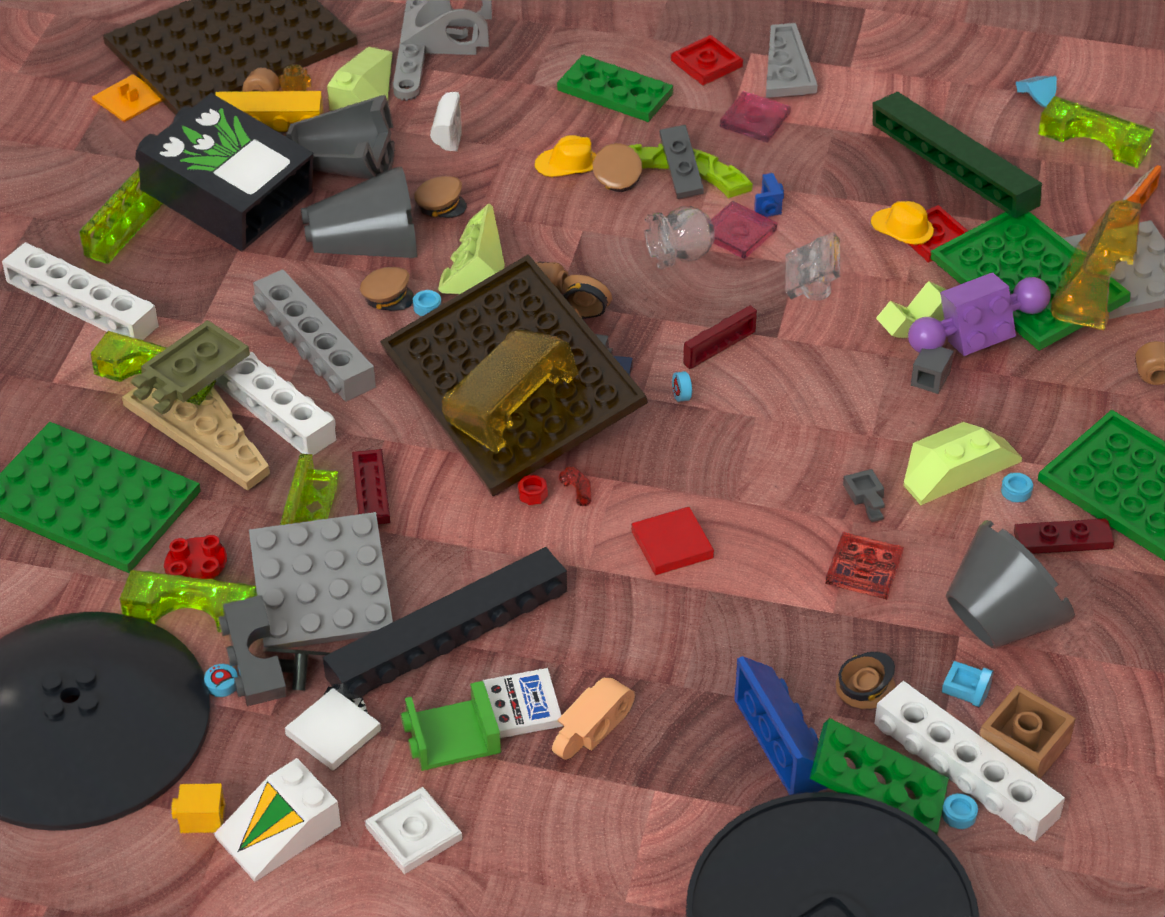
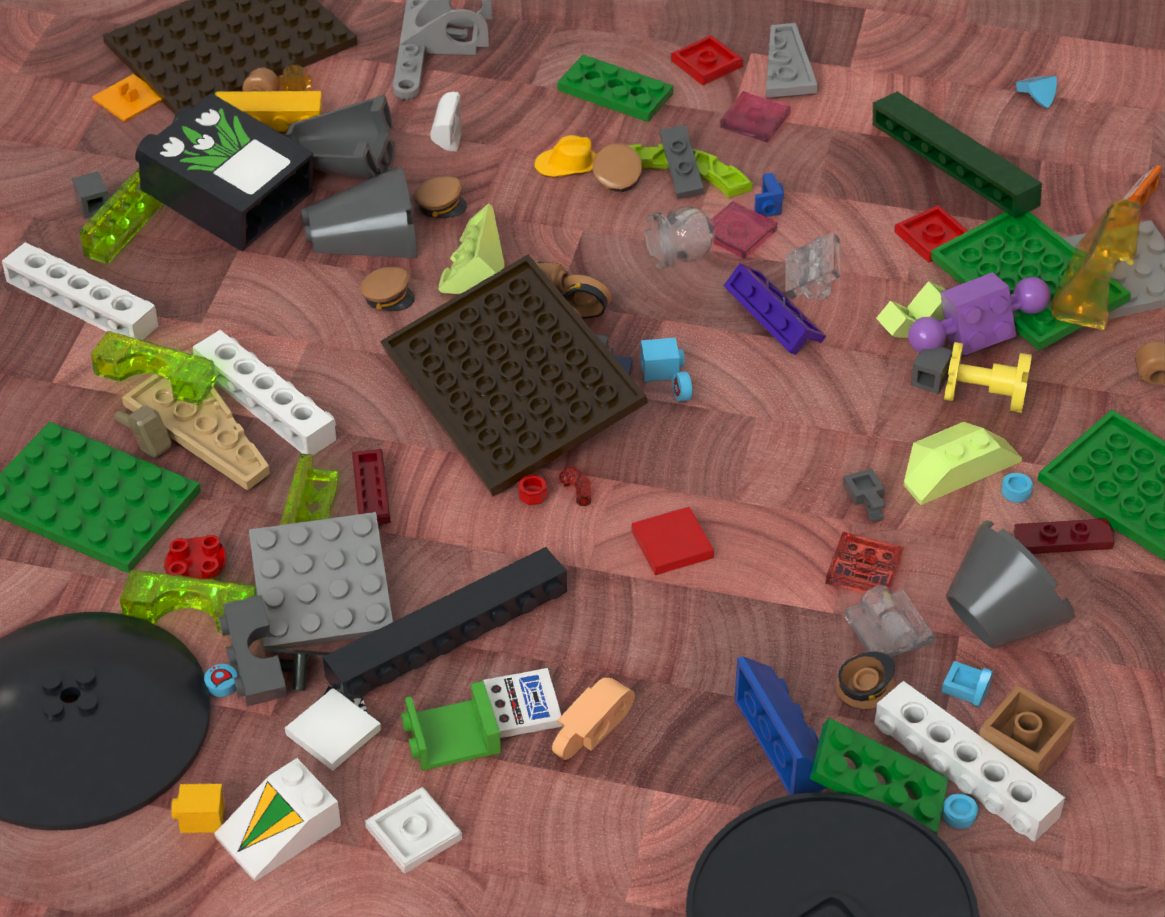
olive tile [131,320,250,414] -> none
light grey brick [252,269,376,402] -> none
yellowish green wedge [327,47,393,111] -> none
medium azure tile [413,290,442,316] -> none
clear yellow windscreen [442,329,579,454] -> none
dark red plate [683,305,757,369] -> none
yellow piece [871,201,934,245] -> none
clear neon green arch [1038,96,1154,168] -> none
none -> dark grey brick [72,171,111,219]
none -> dark tan piece [114,405,171,458]
none -> medium azure brick [640,337,685,382]
none -> dark purple fence [723,263,826,354]
none -> clear plate [845,585,934,658]
none -> light yellow piece [944,342,1032,413]

